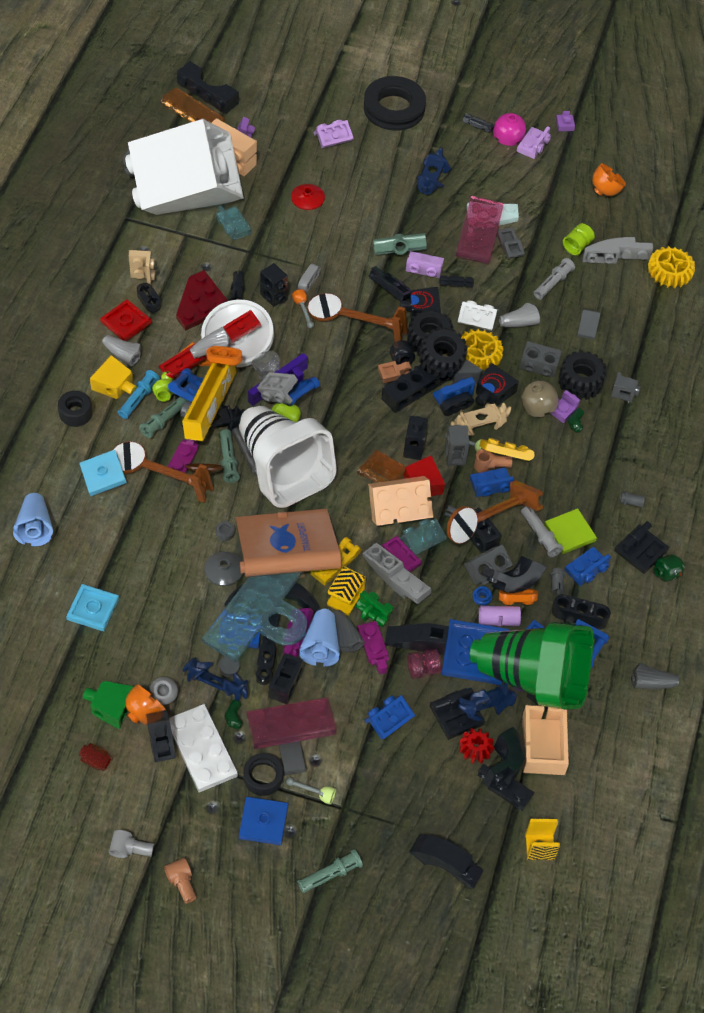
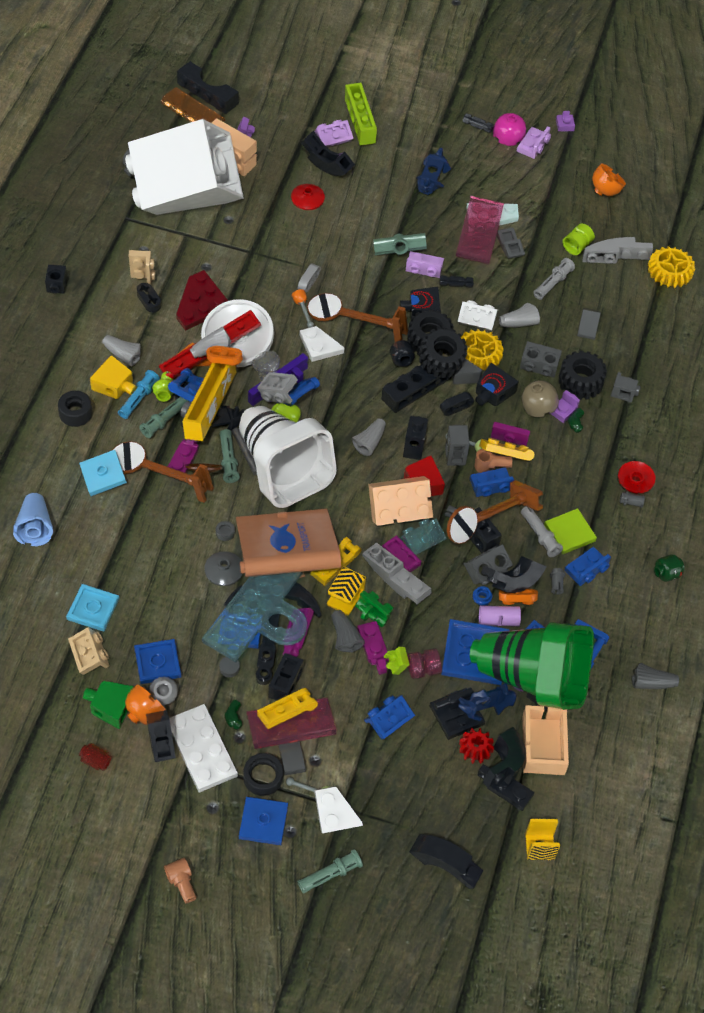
red plate [100,299,152,341] -> none
light grey pin [109,830,154,858] -> none
dark blue piece [183,657,248,701] -> none
clear light blue bracket [216,205,251,240] -> none
black pin [231,270,245,300] -> none
black brick [260,263,288,307] -> none
light blue cone [300,609,340,666] -> none
clear orange plate [357,450,406,483] -> none
black tyre [364,76,426,131] -> none
black hinge [368,266,412,300] -> none
nougat plate [378,361,411,383] -> none
black slope [385,623,449,655] -> none
blue bracket [433,377,475,405] -> none
tan piece [451,403,511,436] -> none
black beam [552,594,611,630] -> none
black plate [614,521,669,574] -> none
none -> black brick [45,264,68,294]
none -> tan bracket [68,627,109,675]
none -> blue plate [134,639,181,684]
none -> yellow plate [257,688,318,729]
none -> white wing [299,326,344,362]
none -> black arch [301,131,355,176]
none -> white wing [314,786,363,833]
none -> lime brick [345,83,377,145]
none -> light grey piece [352,419,386,456]
none -> lime tile [384,647,410,675]
none -> magenta plate [491,422,530,446]
none -> red dish [618,461,656,493]

